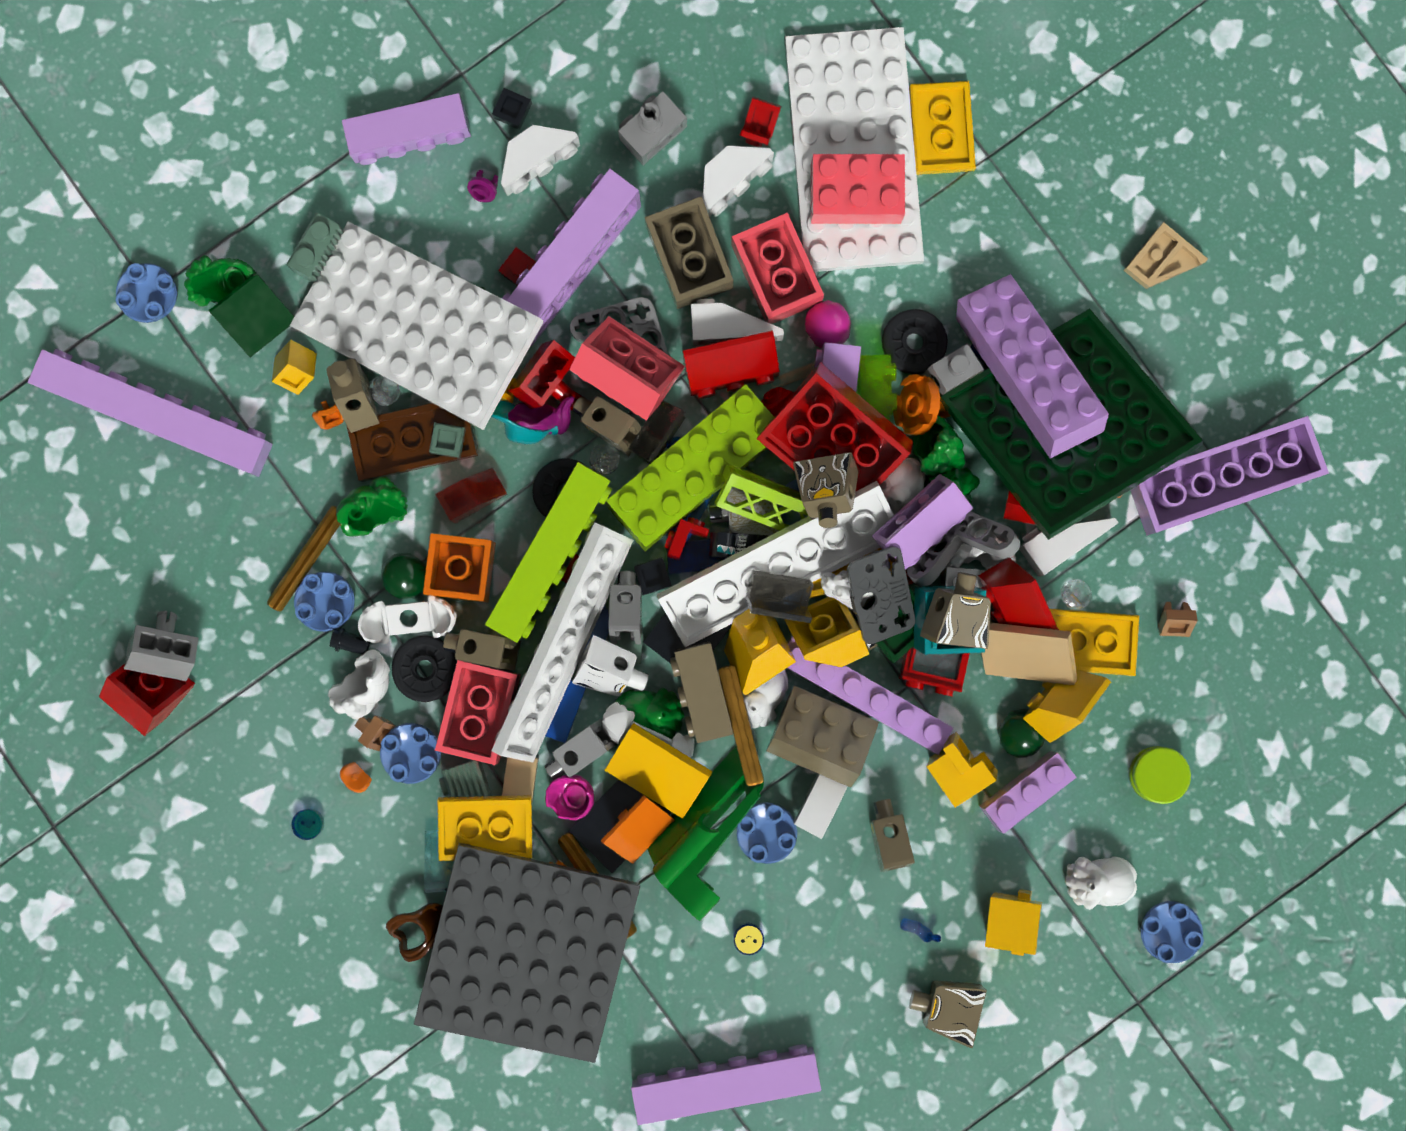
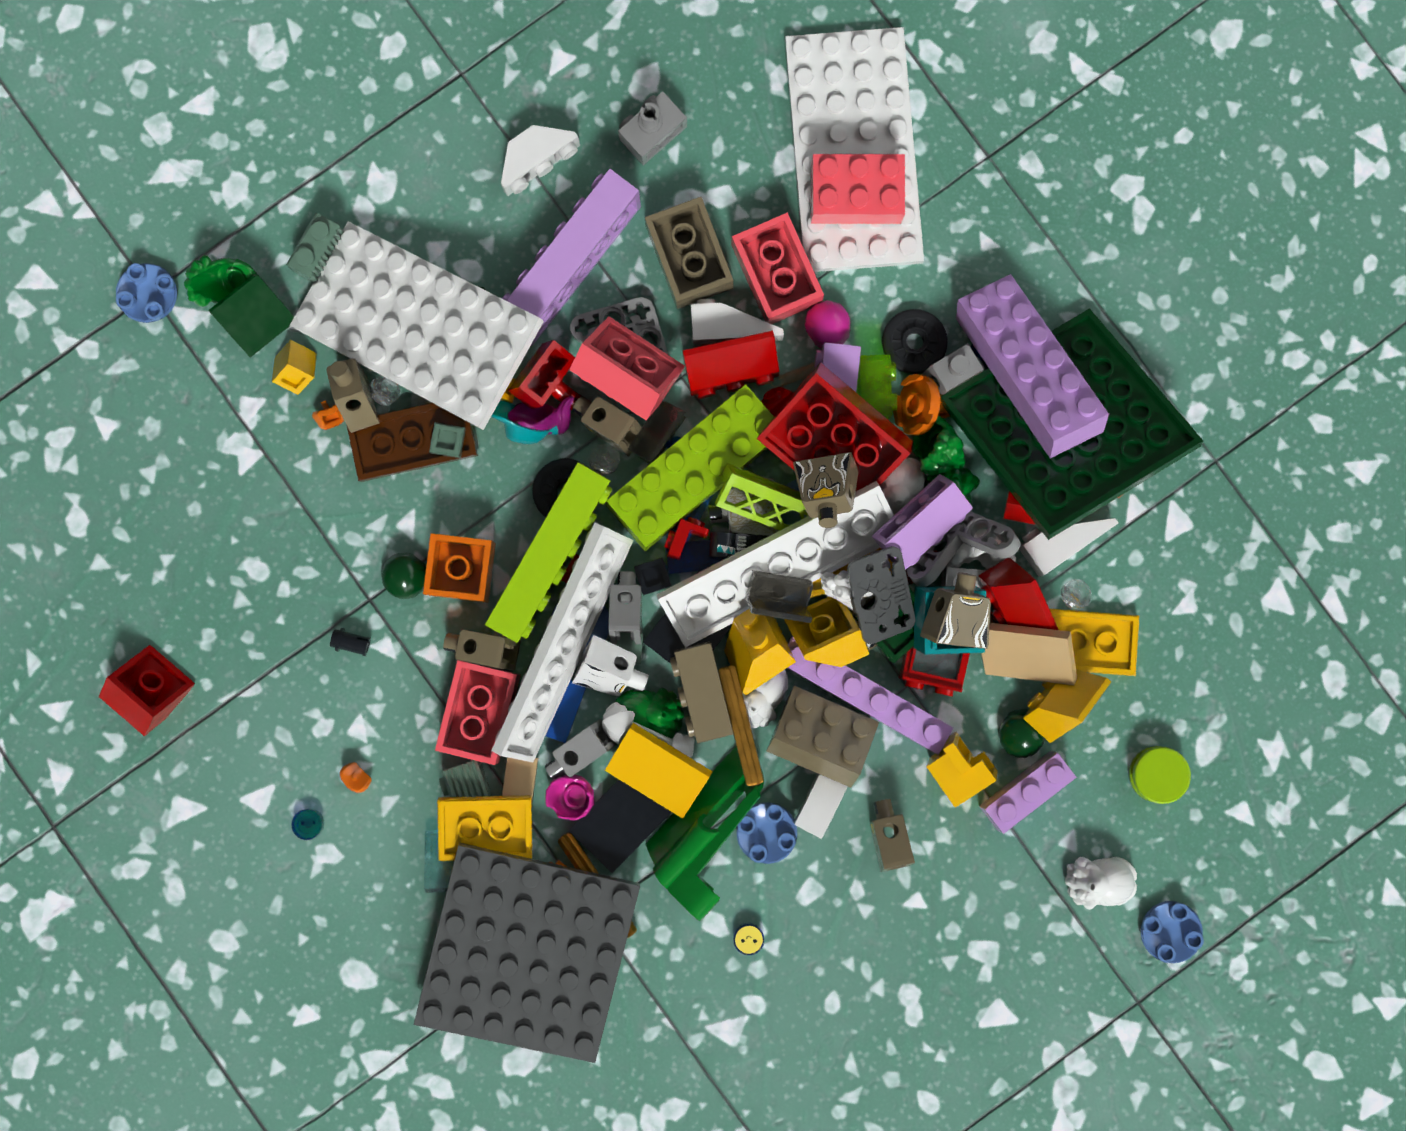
lavender brick [27,349,273,477] -> none
light grey brick [124,611,198,681] -> none
pearl gold axle [267,506,340,611] -> none
medium blue dish [294,572,355,632] -> none
white hair [328,649,390,719] -> none
green hair [336,477,408,537] -> none
lavender brick [342,93,471,165] -> none
medium nougat tile [354,715,396,751] -> none
white piece [358,596,457,644] -> none
medium blue dish [380,723,441,784] -> none
reddish brown piece [386,903,443,962] -> none
black wheel [391,636,457,702] -> none
clear red slope [435,468,508,524] -> none
magenta plate [467,170,498,202] -> none
black plate [492,88,532,130] -> none
red plate [498,247,536,286] -> none
orange piece [601,795,675,864] -> none
lavender brick [631,1044,821,1125] -> none
white slope [703,146,774,217] -> none
red bracket [740,97,782,147] -> none
clear blue piece [900,918,941,942] -> none
yellow tile [909,81,976,175] -> none
dark tan torso [909,980,987,1048] -> none
yellow plate [985,889,1042,956] -> none
tan wing [1123,222,1208,289] -> none
lavender brick [1130,416,1329,536] -> none
medium nougat tile [1158,602,1198,637] -> none

